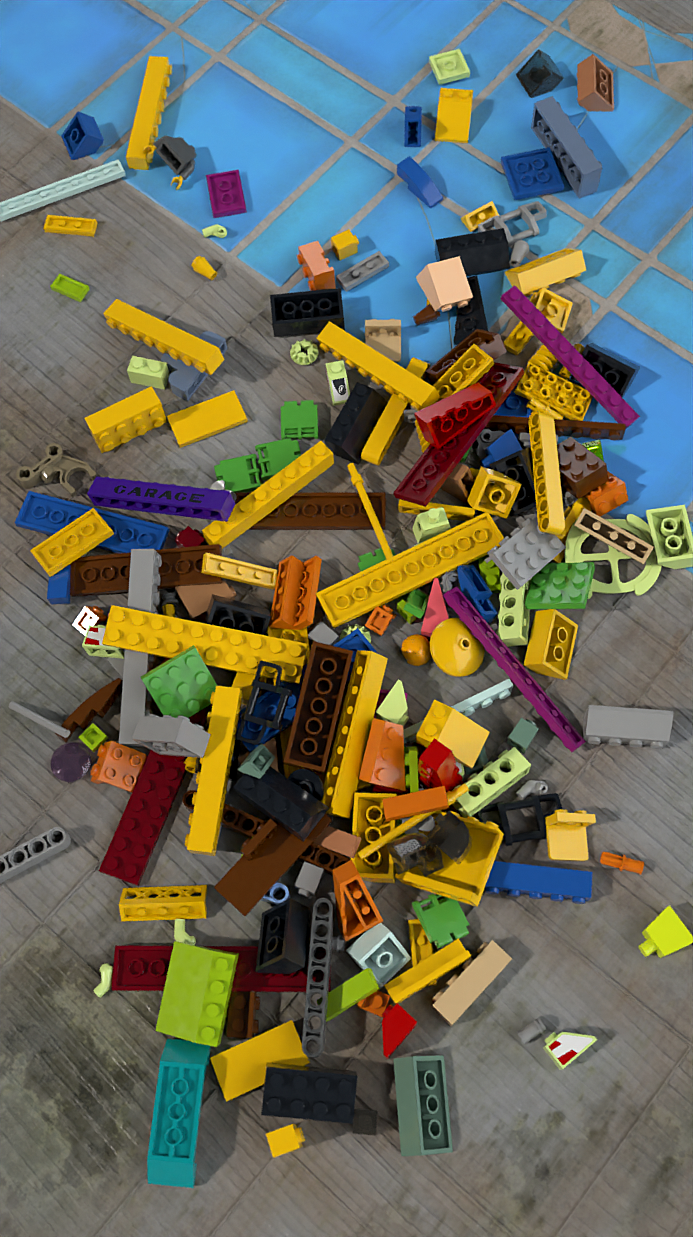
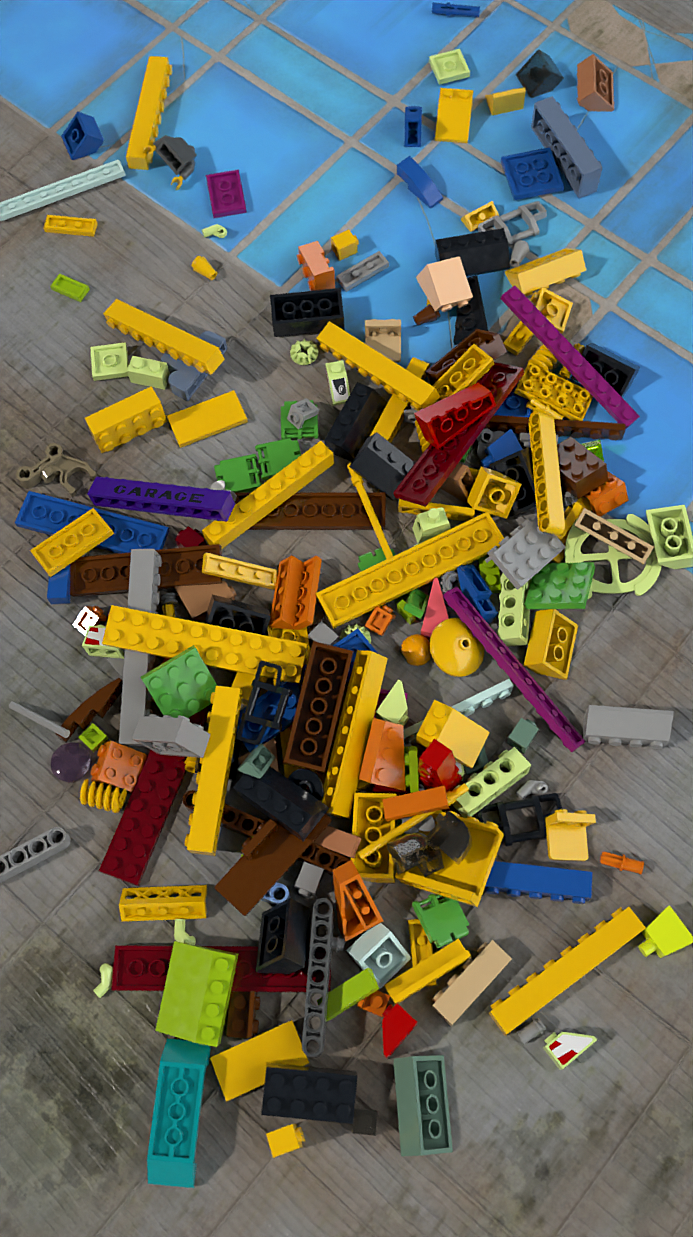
none -> yellow piece [80,779,127,813]
none -> yellowish green plate [90,342,129,381]
none -> light grey bracket [287,398,319,429]
none -> black slope [349,432,415,501]
none -> blue pin [432,2,480,17]
none -> yellow slope [485,88,526,116]
none -> yellow brick [489,907,646,1036]

